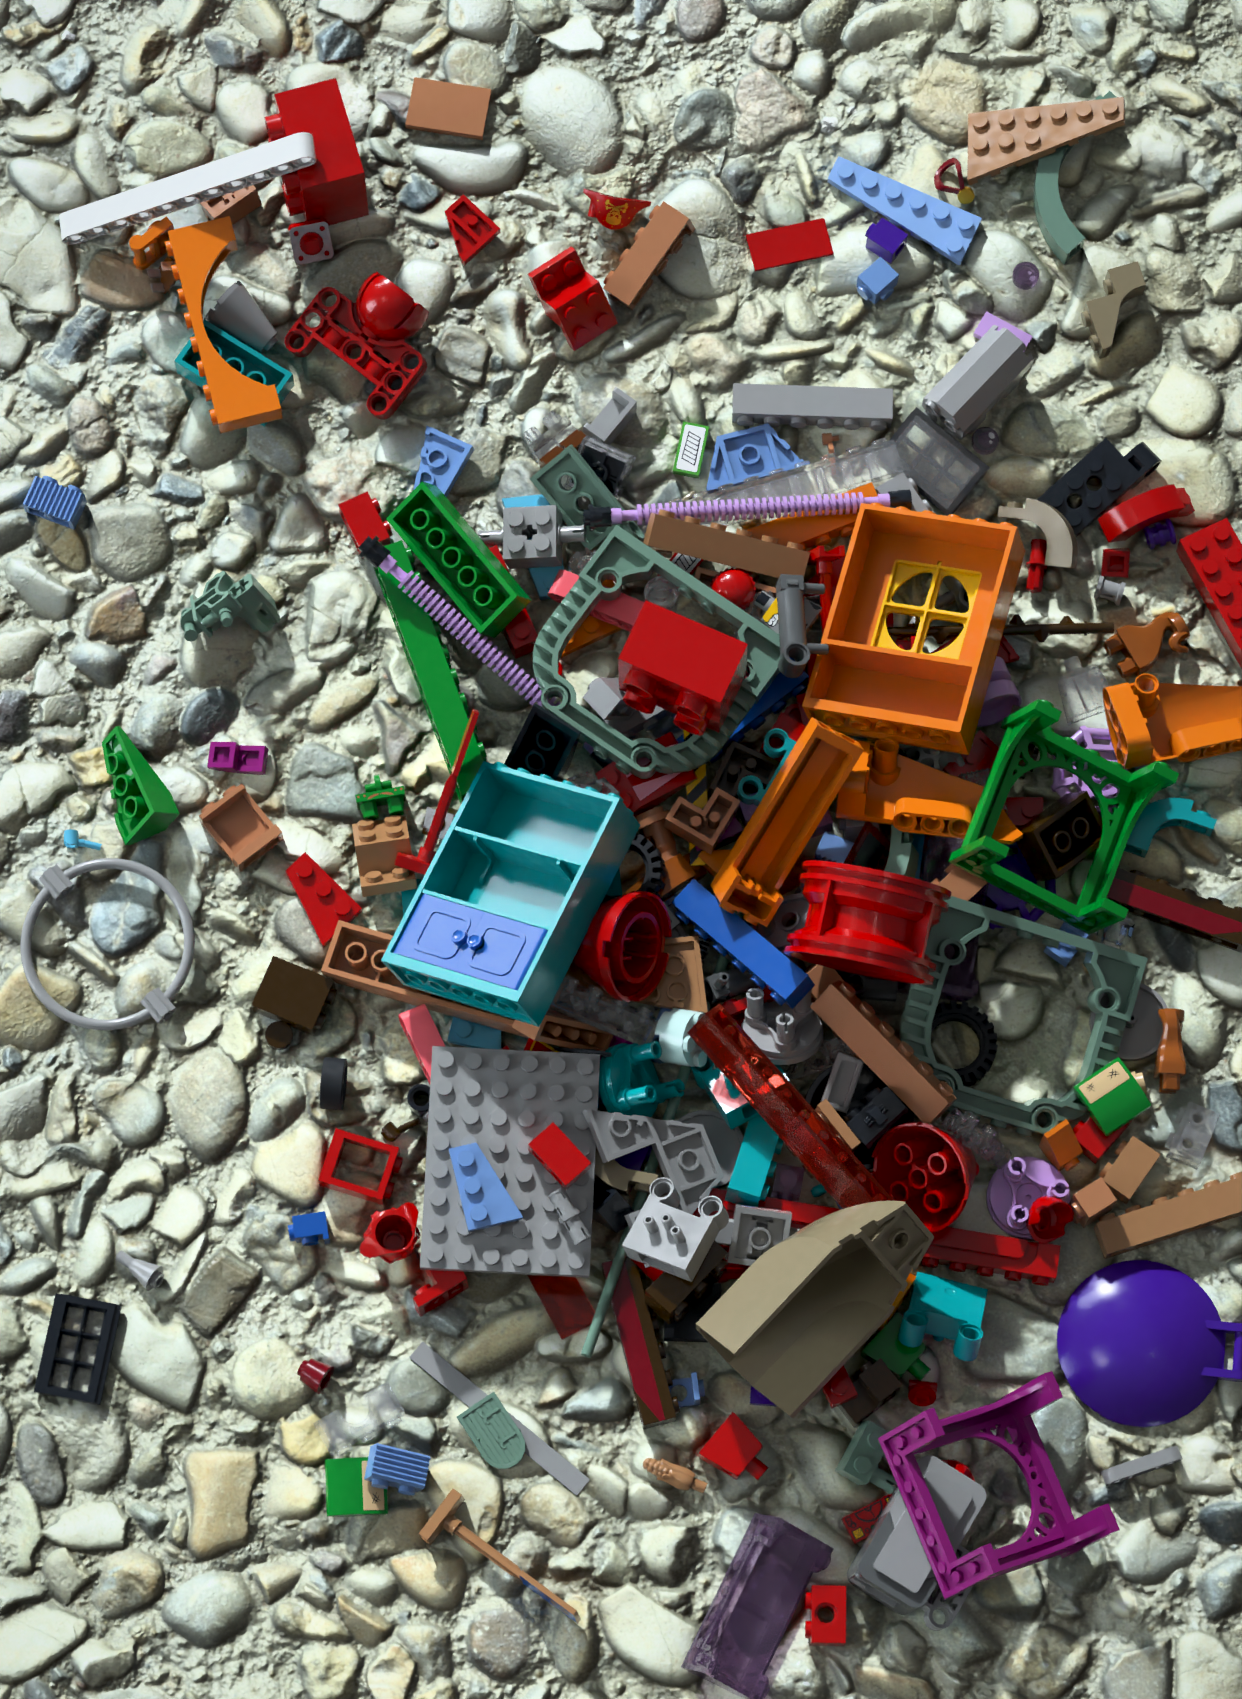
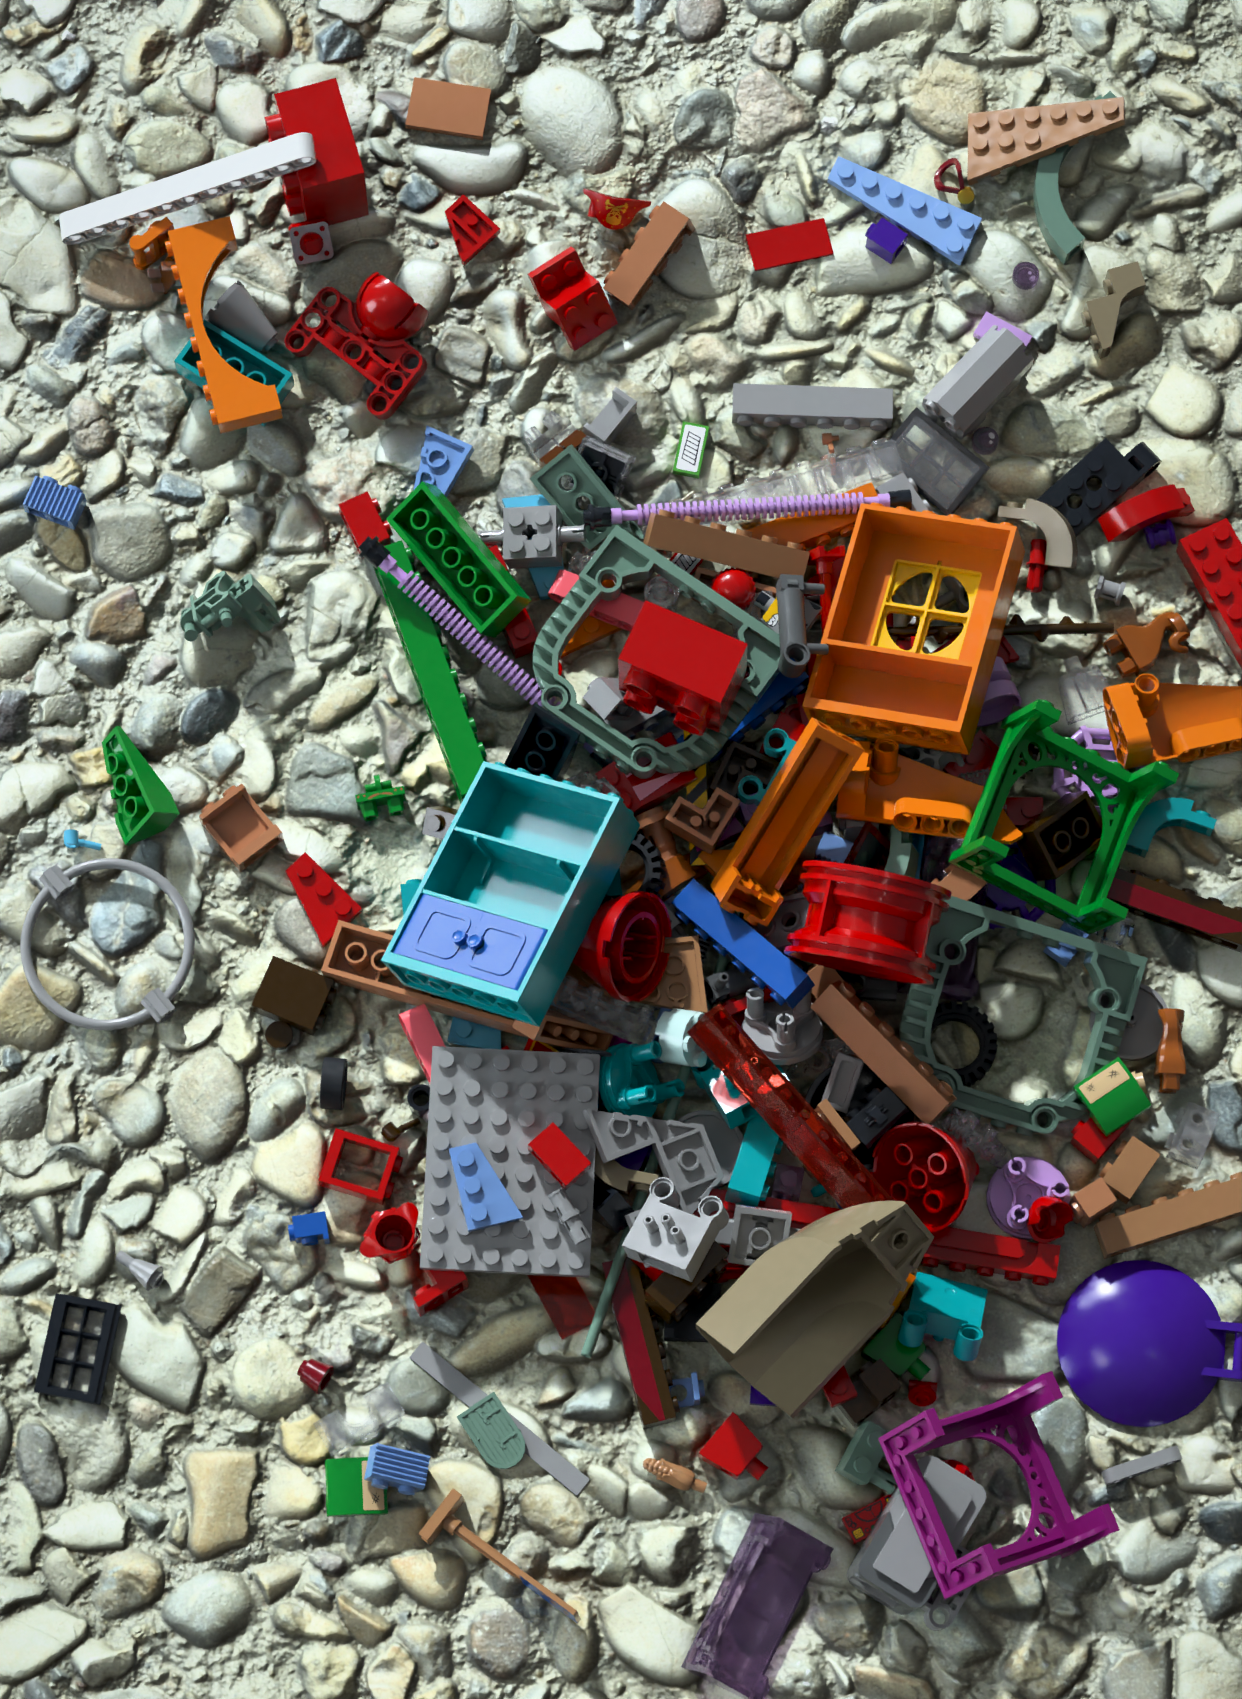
nougat hinge [200,185,262,225] -> none
magenta slope [207,742,269,775] -> none
medium nougat bracket [352,815,417,897] -> none
red piece [394,709,479,875] -> none
medium blue wing [706,423,806,495] -> none
red brick [805,1585,846,1646] -> none
medium blue brick [856,257,899,305] -> none
orange slope [1038,1119,1083,1172] -> none
red slope [1101,548,1130,578] -> none

